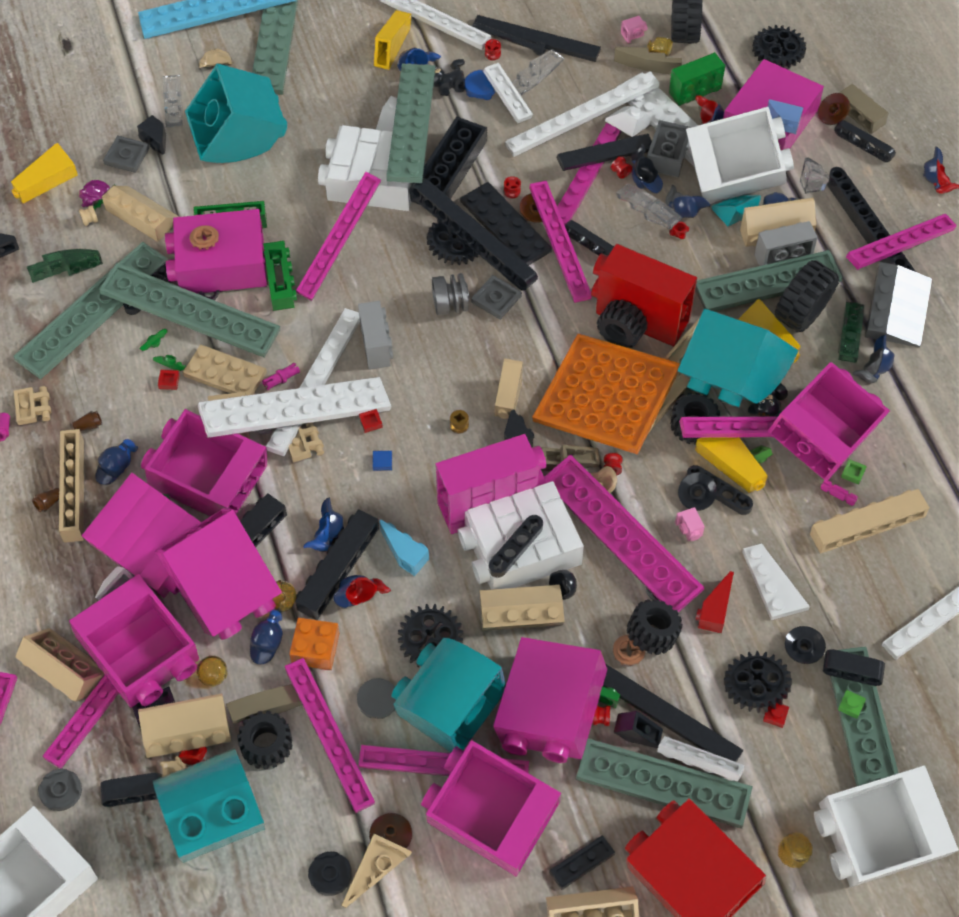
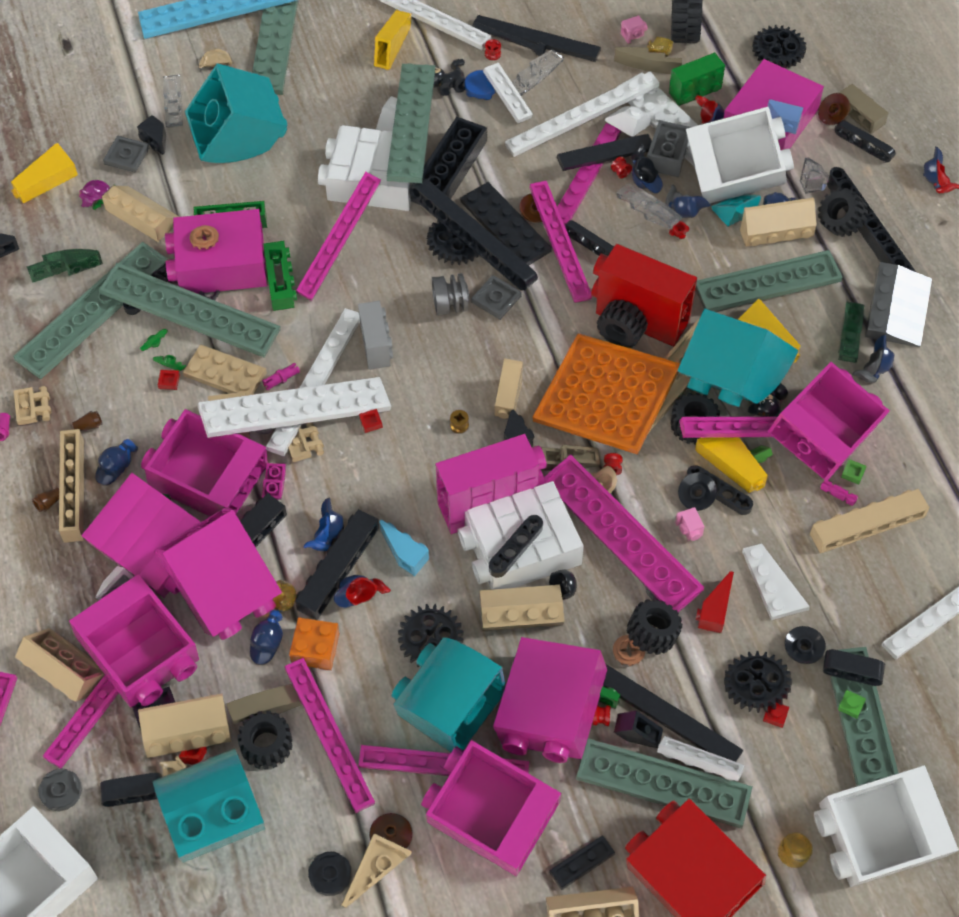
tan wheel [79,205,98,226] -> none
clear yellow hair [196,655,228,687] -> none
dark grey tile [357,678,396,719] -> none
blue tile [373,451,392,471] -> none
blue hair [397,48,441,72] -> none
red wheel [504,176,521,199] -> none
light grey brick [754,221,818,266] -> none
black tyre [775,260,840,332] -> none
dark pink plate [846,213,957,270] -> none
none -> dark pink slope [262,463,286,500]
none -> black tyre [818,188,868,237]

